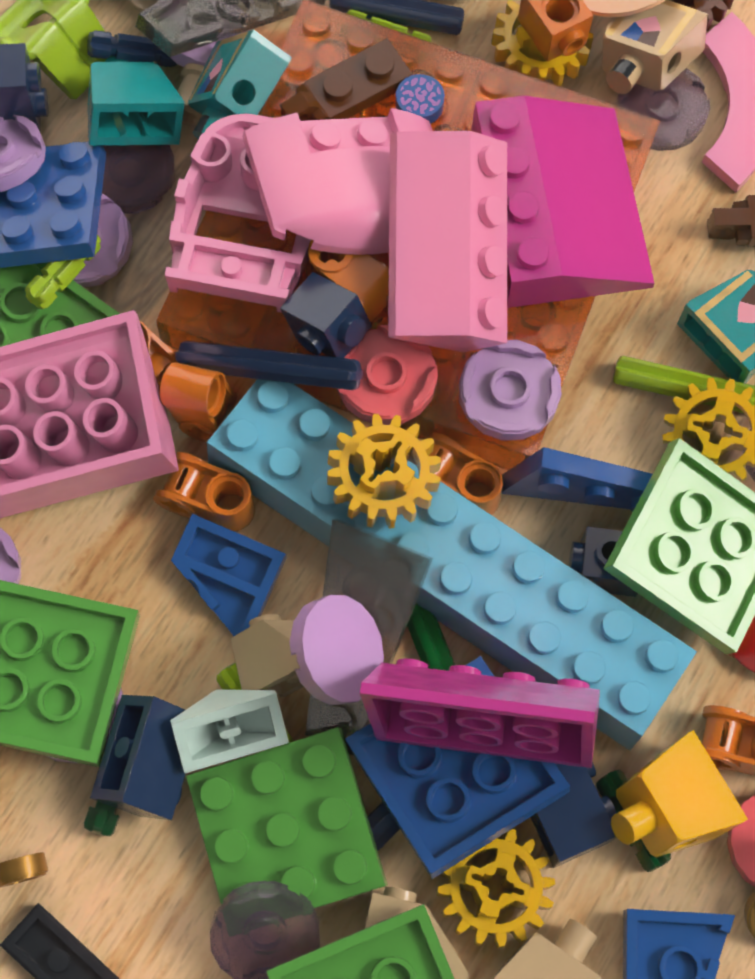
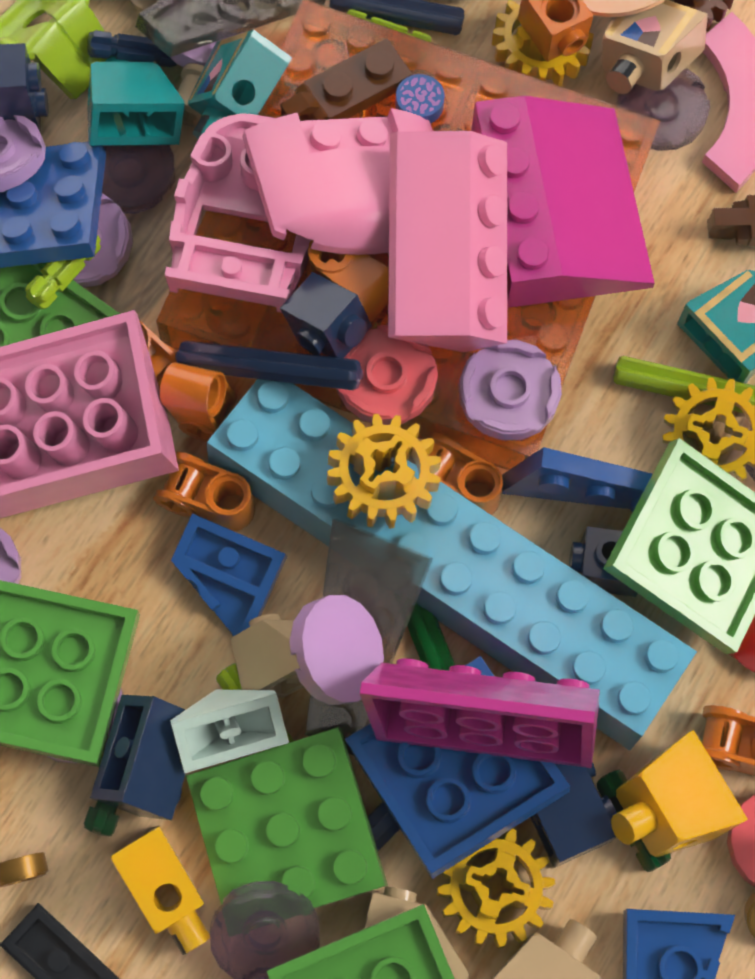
none -> yellow torso [110,825,211,955]

